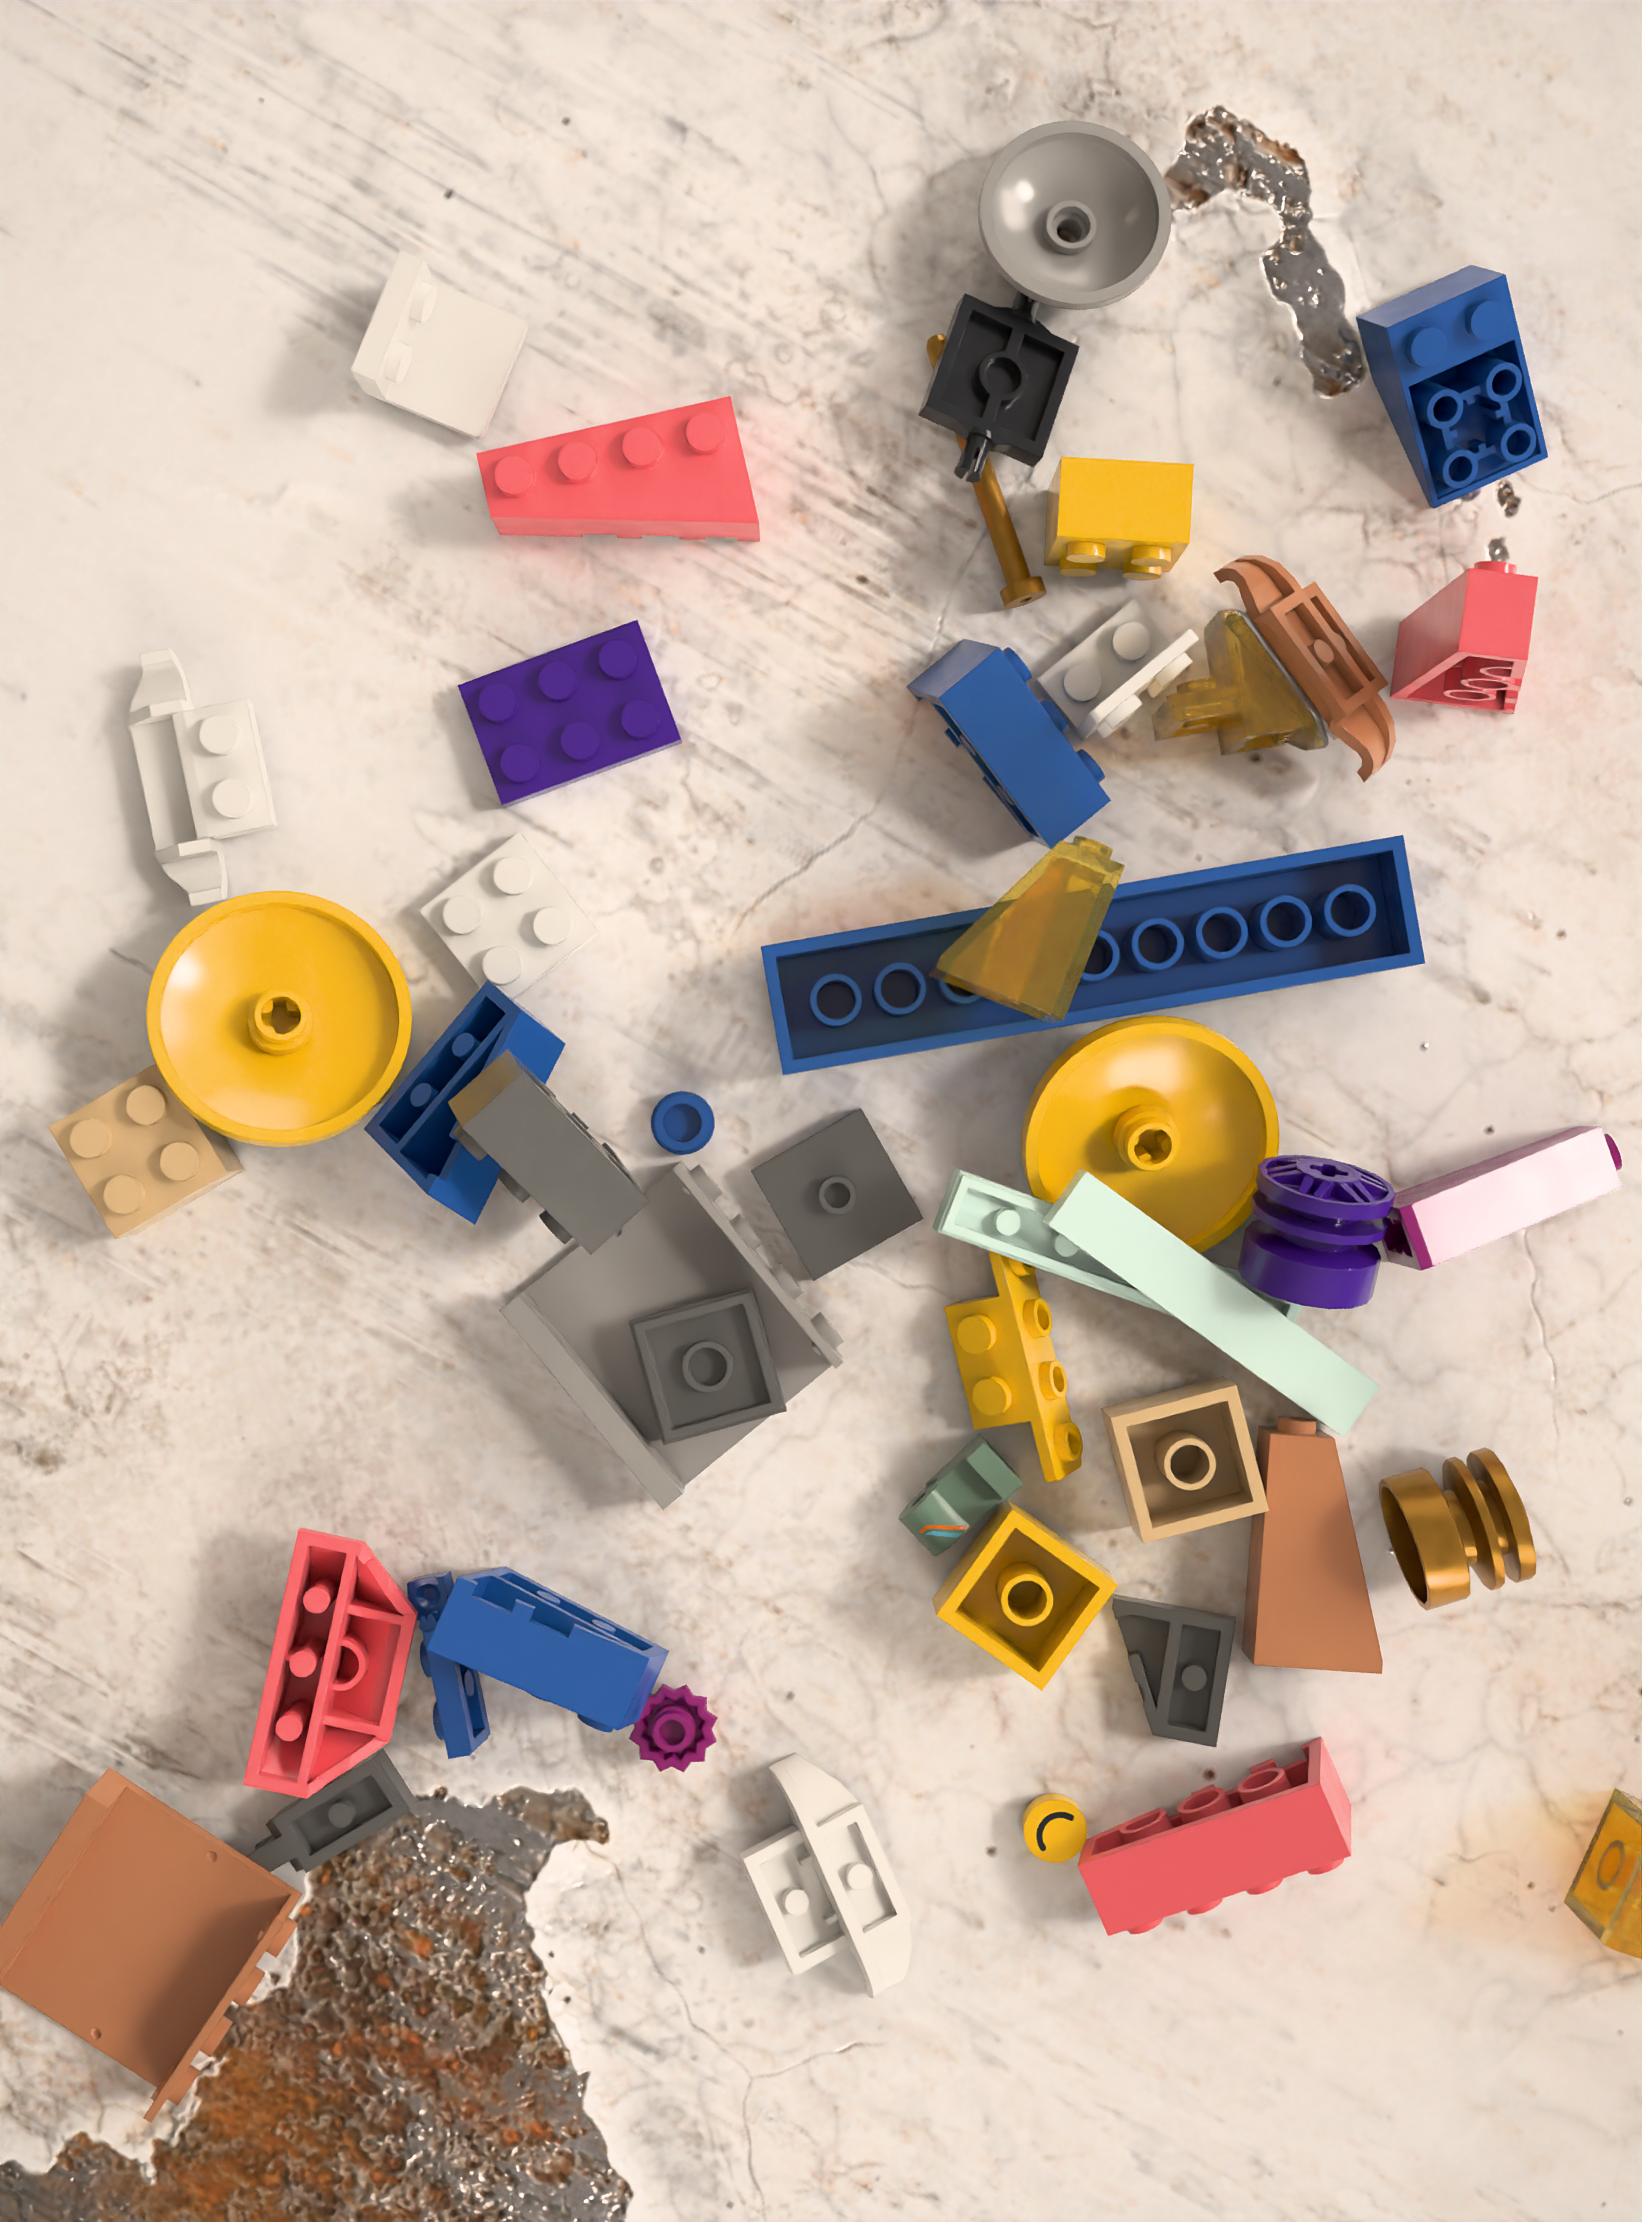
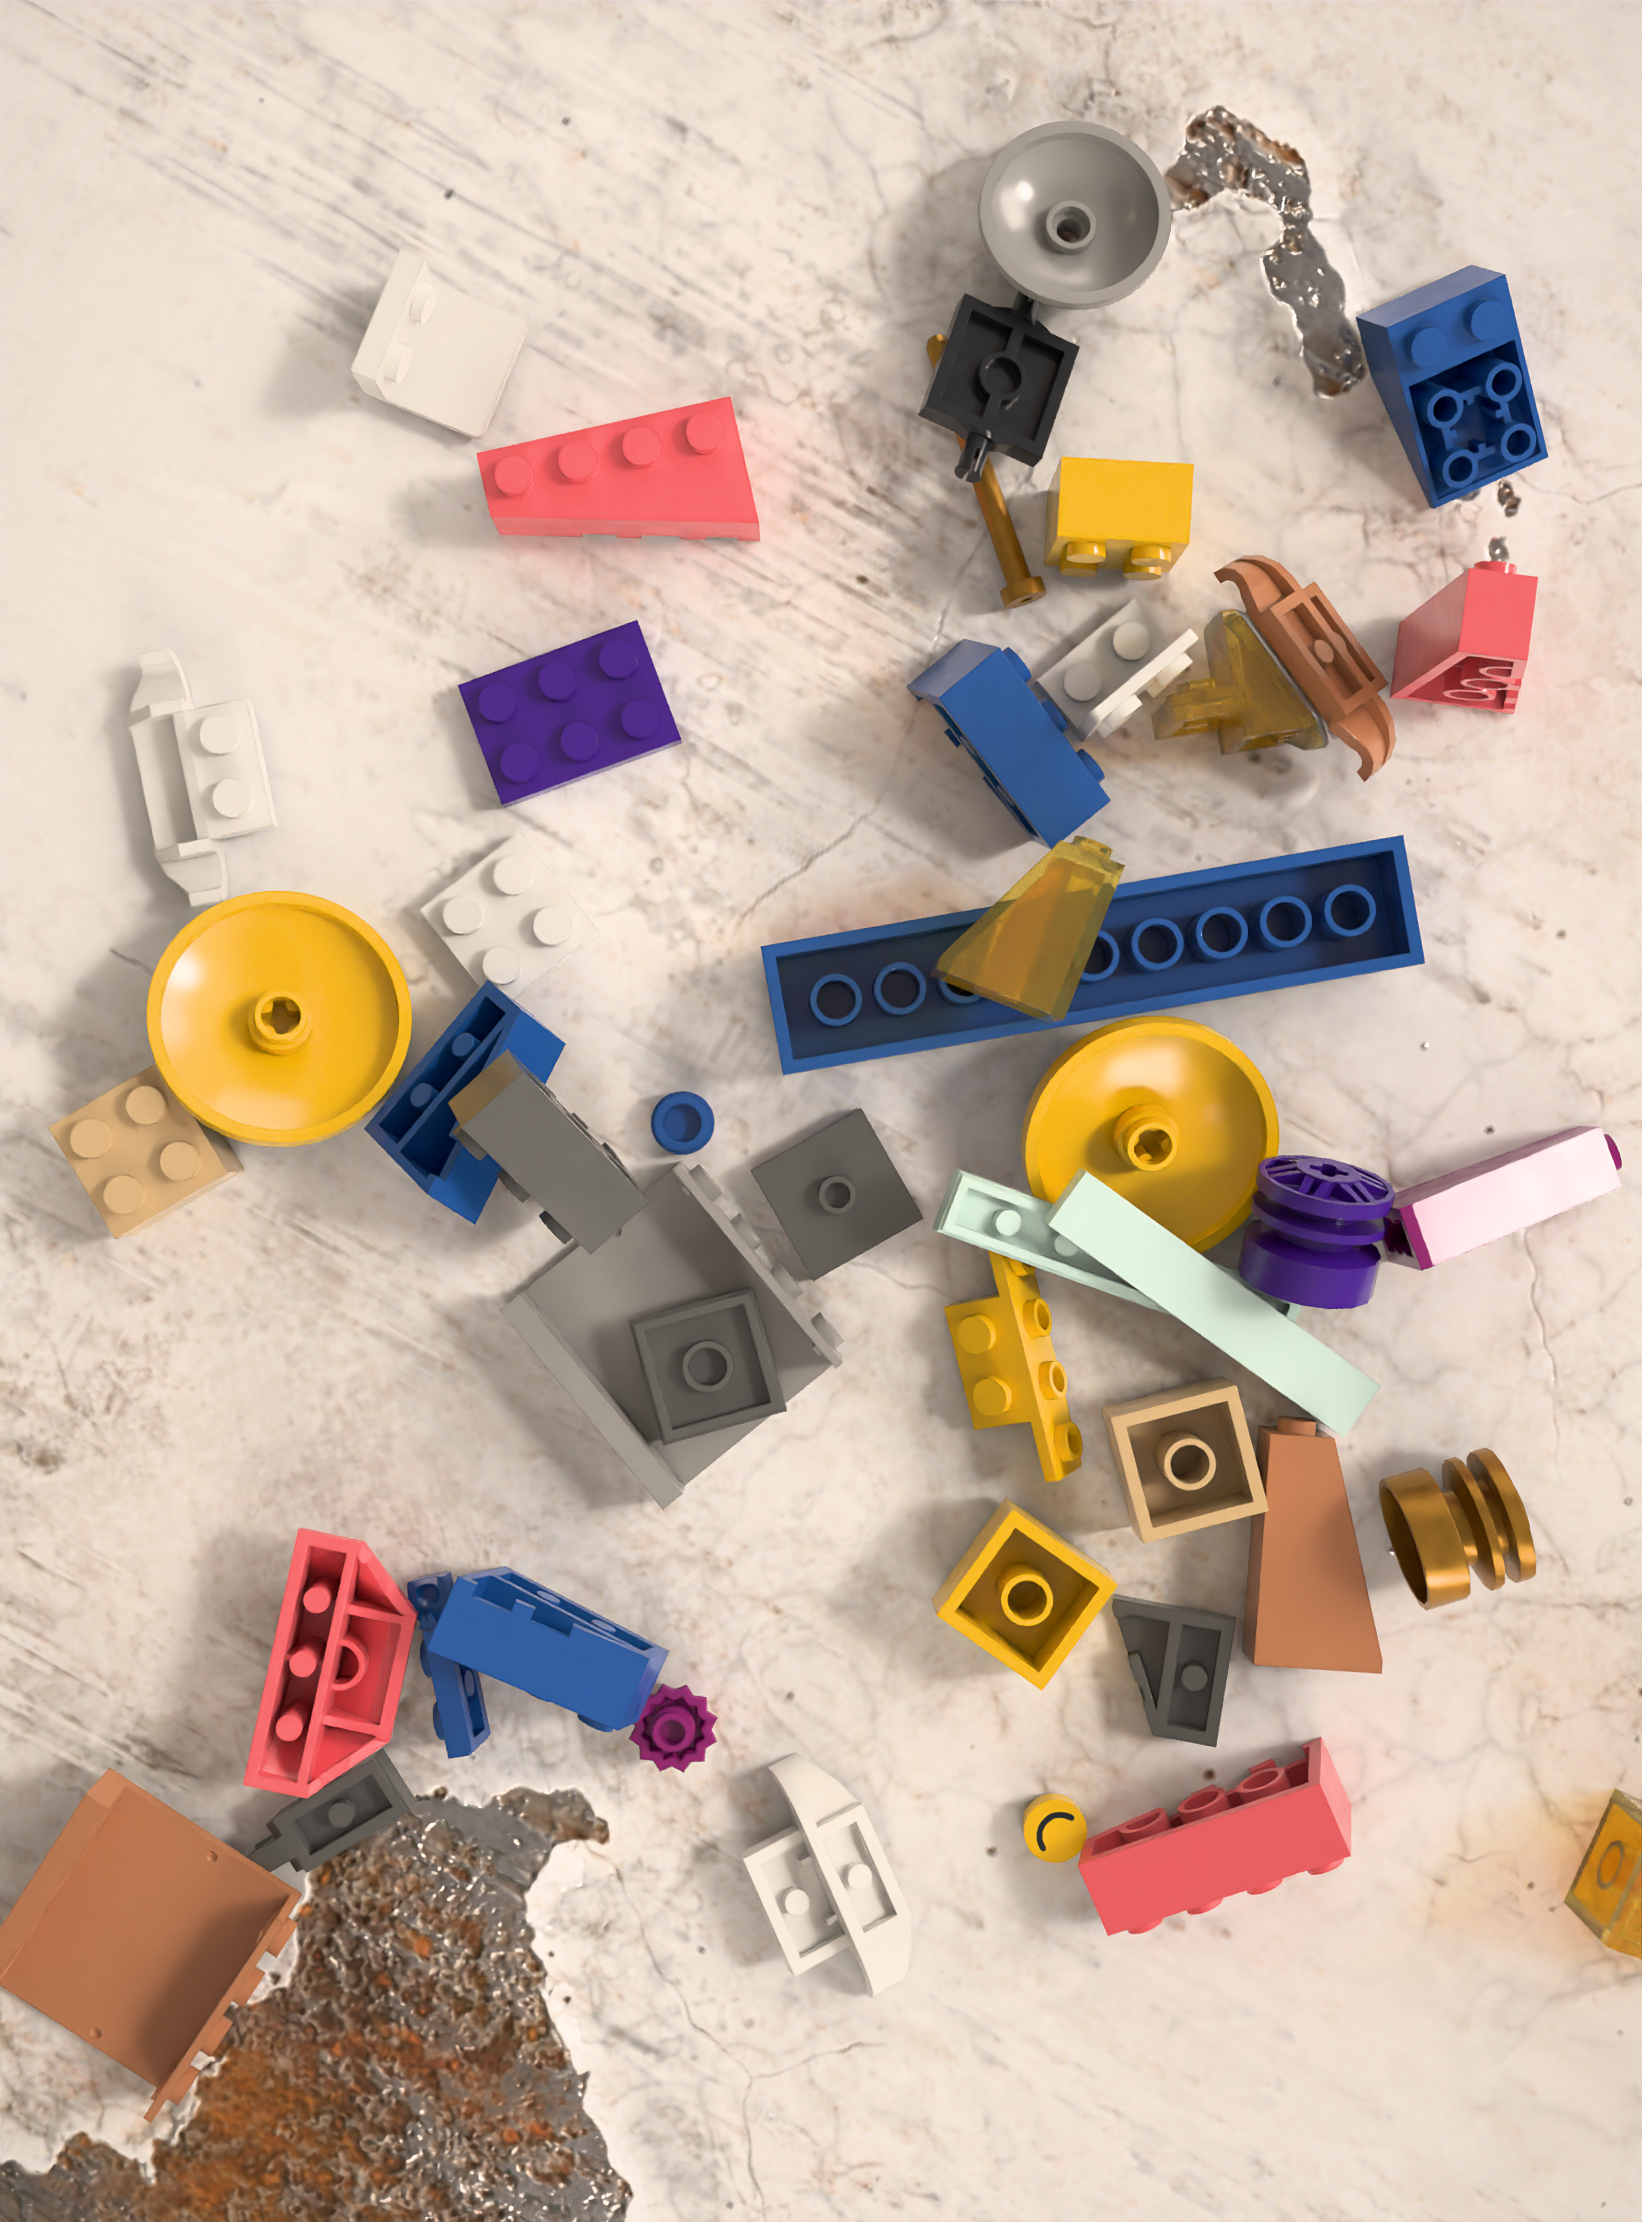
sand green leg [898,1433,1024,1556] -> none

